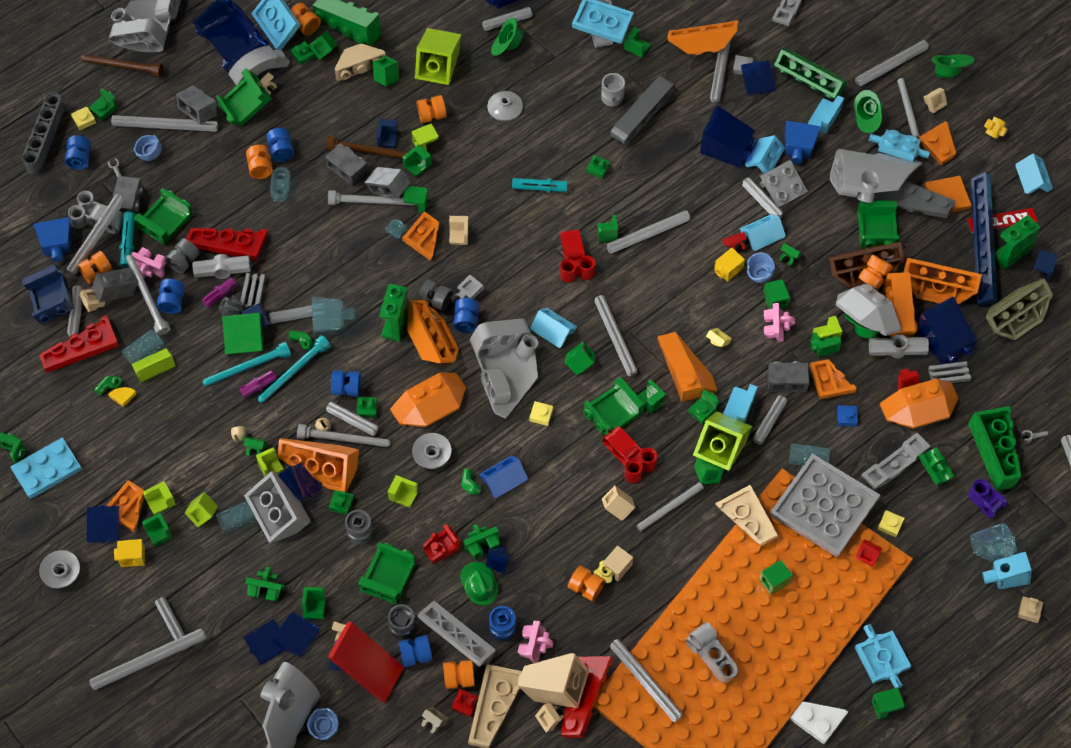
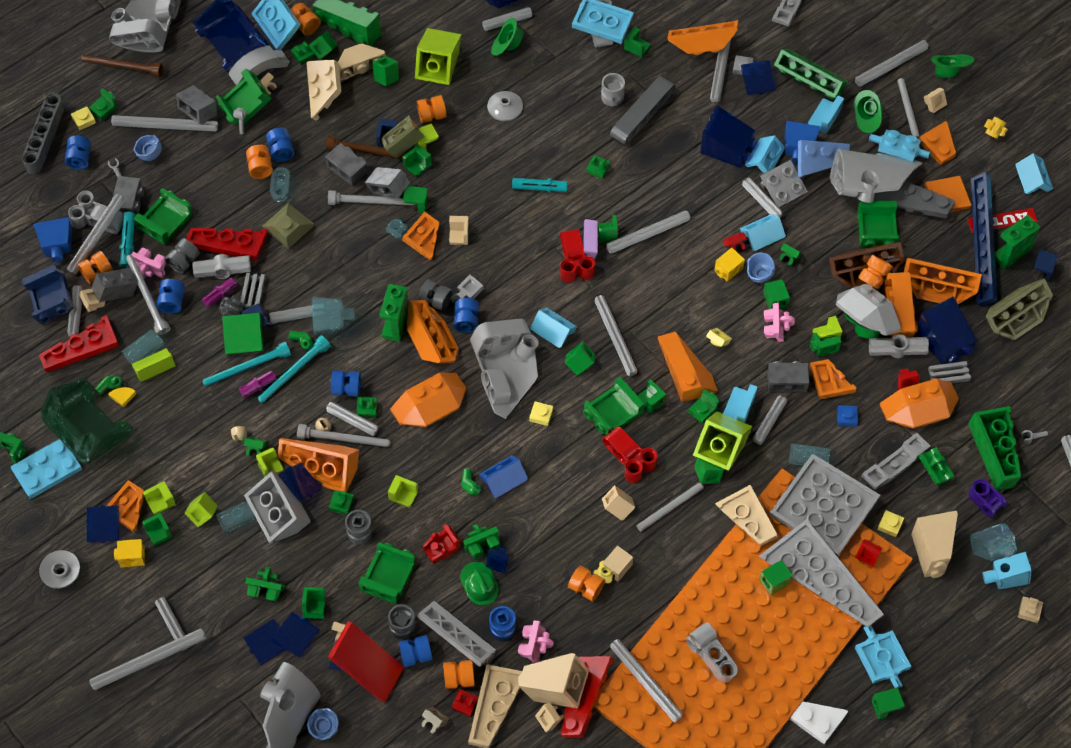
light grey dish [412,433,451,469] -> none
none -> clear green windscreen [41,378,133,464]
none -> light grey hand [233,108,246,134]
none -> olive slope [262,203,314,249]
none -> tan wing [307,60,341,120]
none -> olive slope [381,115,424,159]
none -> lavender slope [584,219,598,259]
none -> light grey wing [759,519,884,628]
none -> medium blue wing [798,140,850,177]
none -> tan slope [911,511,958,578]

